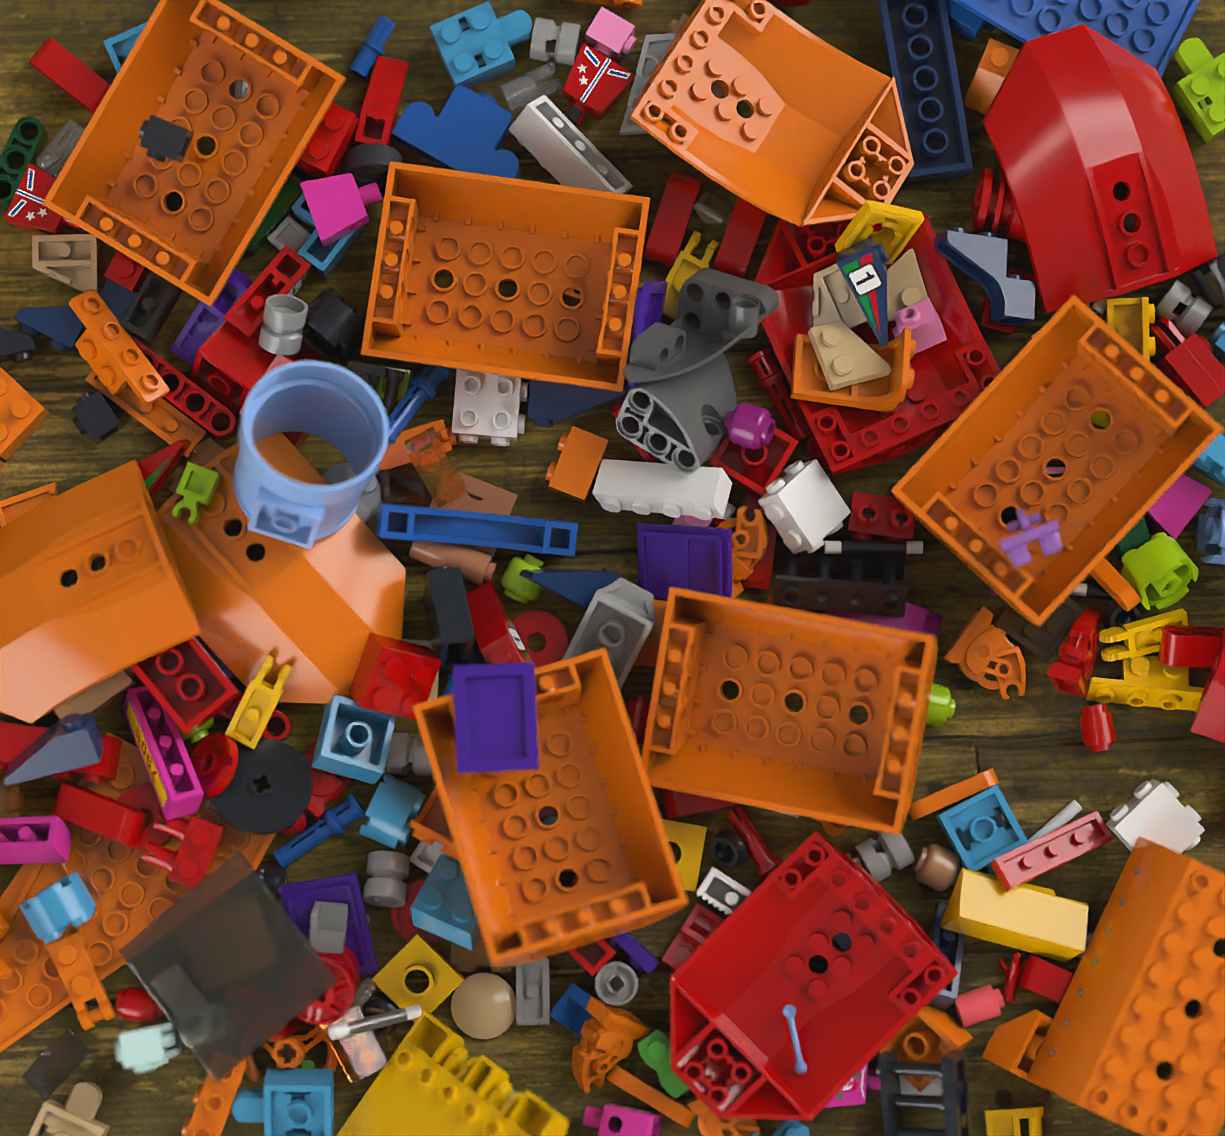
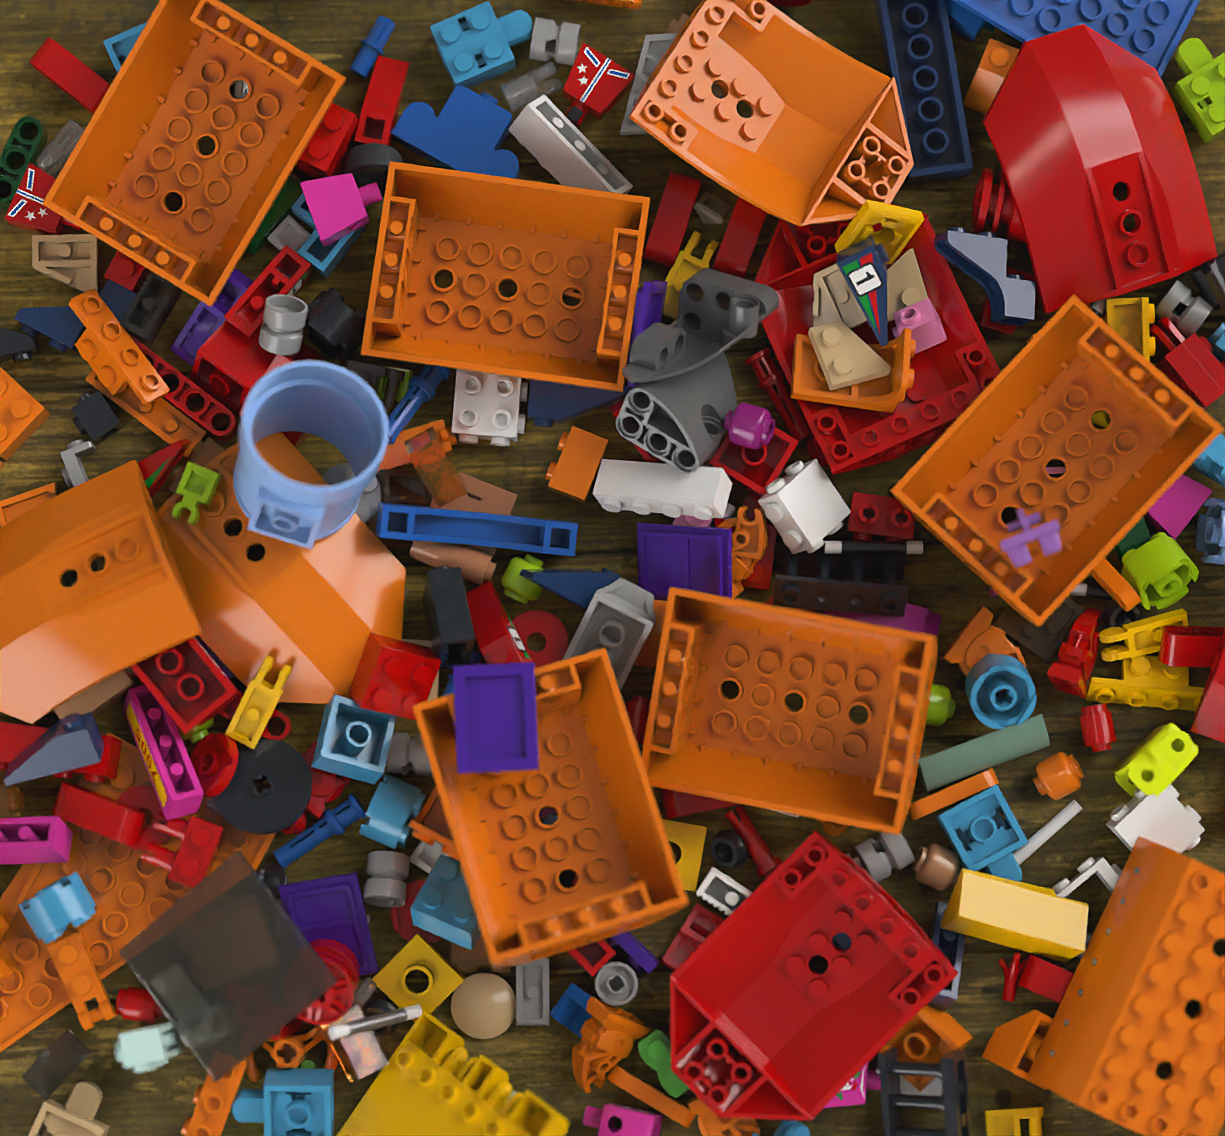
black brick [138,114,195,163] -> none
light grey panel [309,901,348,953] -> none
bright pink brick [585,7,637,61] -> none
medium blue hinge [782,1005,807,1074] -> none
coral brick [953,984,1005,1028] -> none
plate [990,811,1114,892] -> none
none -> light grey bracket [60,439,97,487]
none -> sand green brick [917,714,1050,792]
none -> dark azure brick [965,653,1036,729]
none -> orange head [1033,752,1084,800]
none -> white bracket [1051,856,1122,898]
none -> neon yellow piece [1112,723,1198,797]

